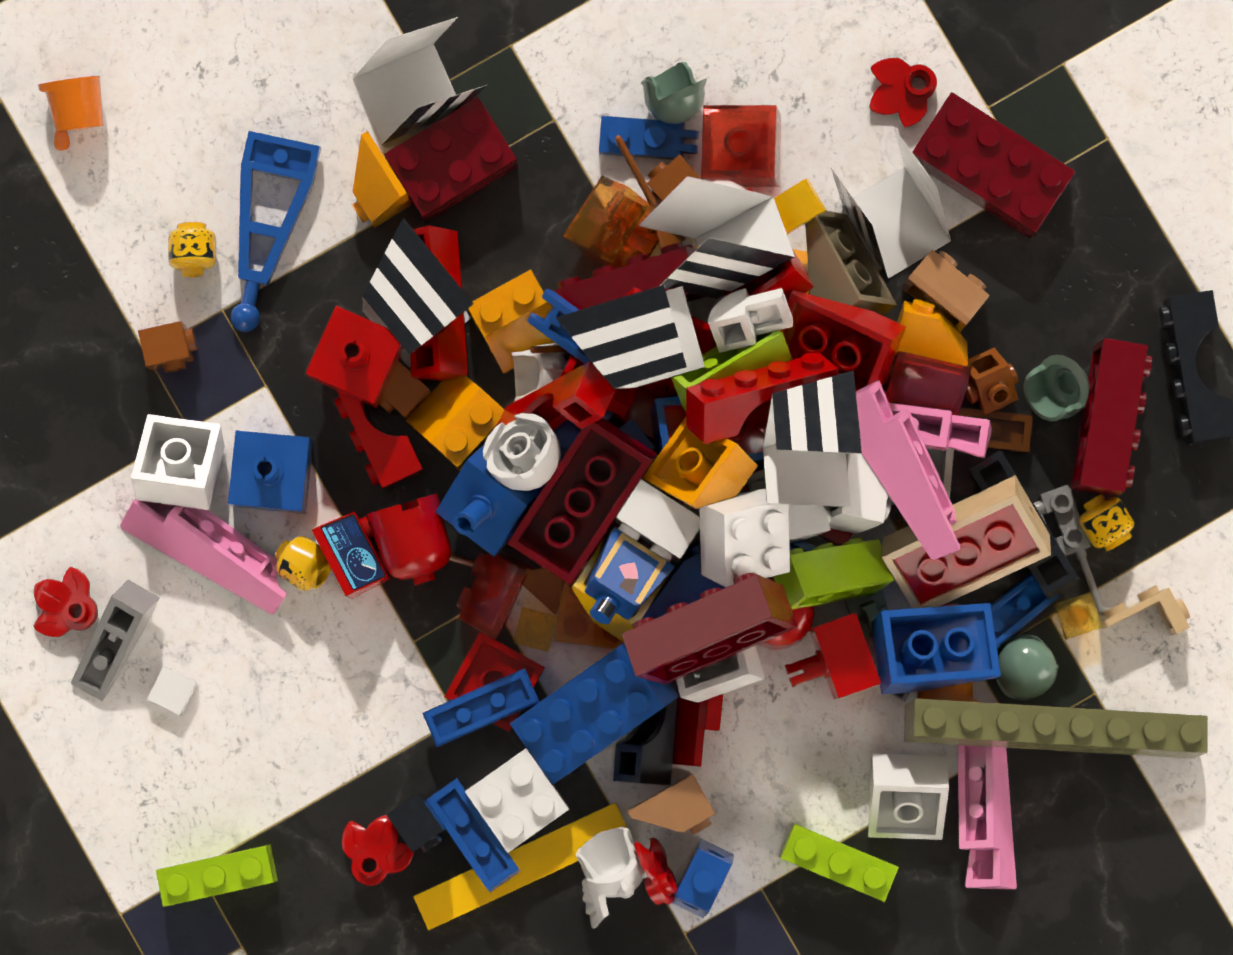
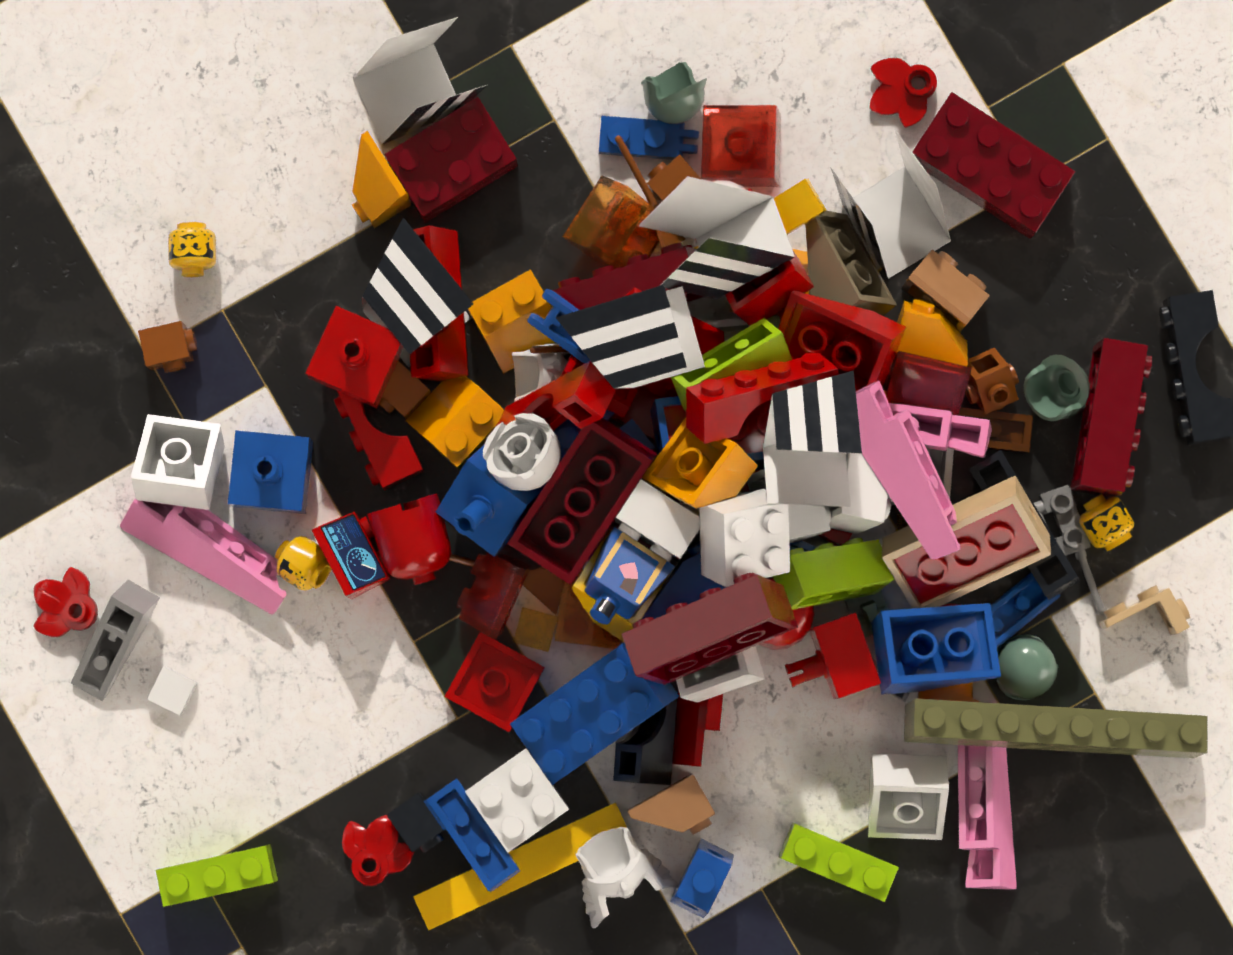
orange hat [38,76,103,151] -> none
blue plate [231,131,321,332] -> none
blue tile [422,668,539,747] -> none
red plate [634,837,677,905] -> none
white brick [708,288,793,353] -> none
clear yellow plate [1054,592,1102,639] -> none

